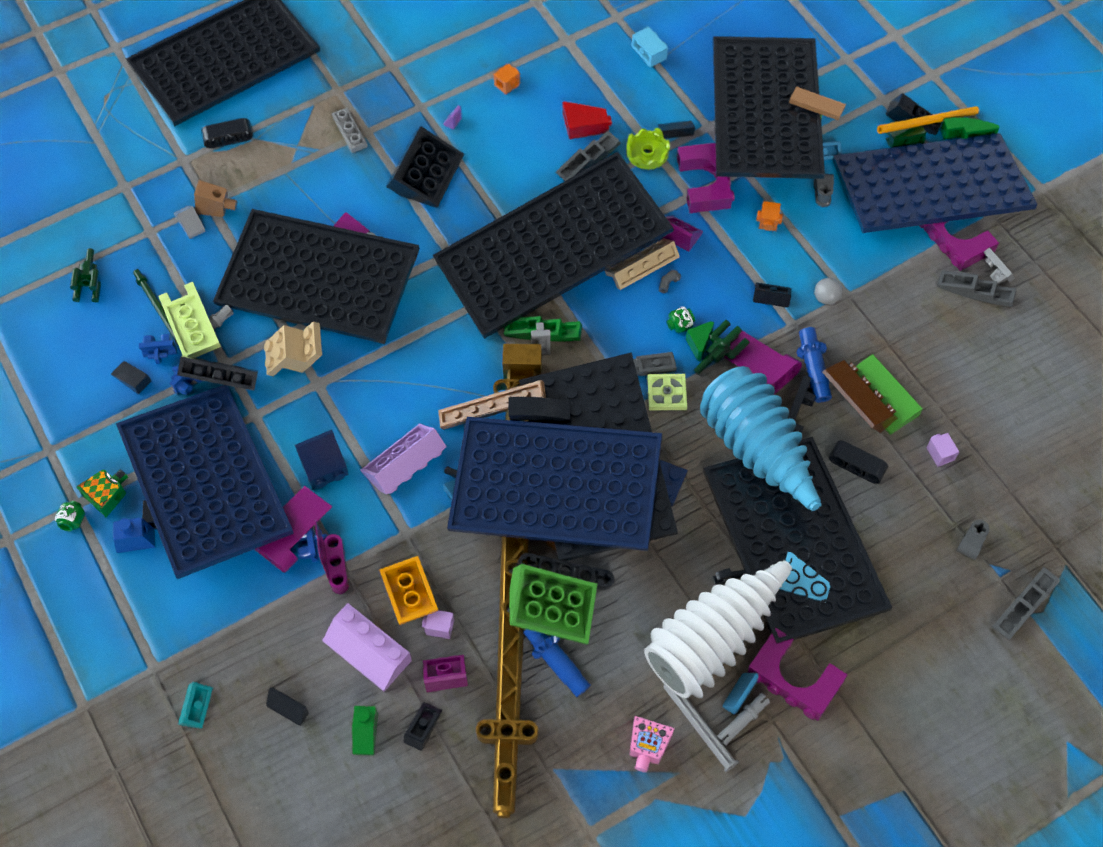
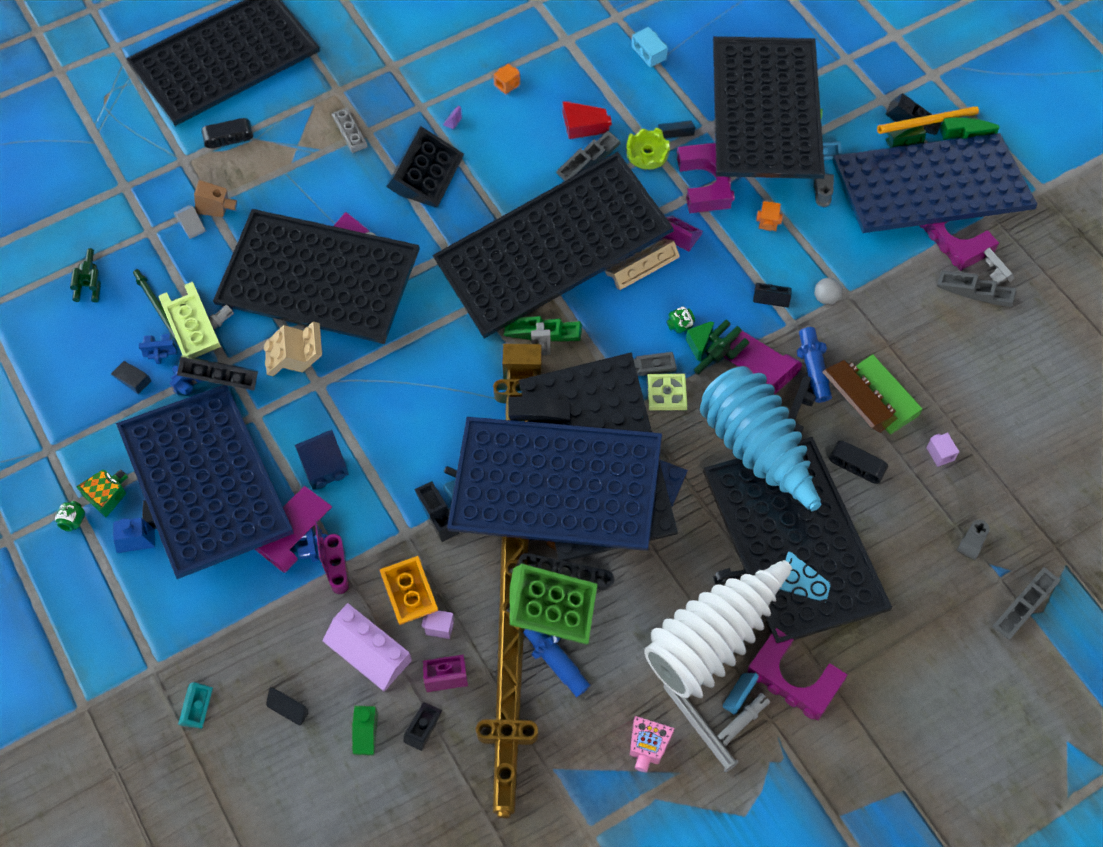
lavender slope [361,424,446,495] -> none
medium nougat tile [438,380,546,430] -> none
dark grey arm [659,270,681,293] -> none
medium nougat tile [789,87,846,121] -> none
none -> black slope [414,481,460,542]

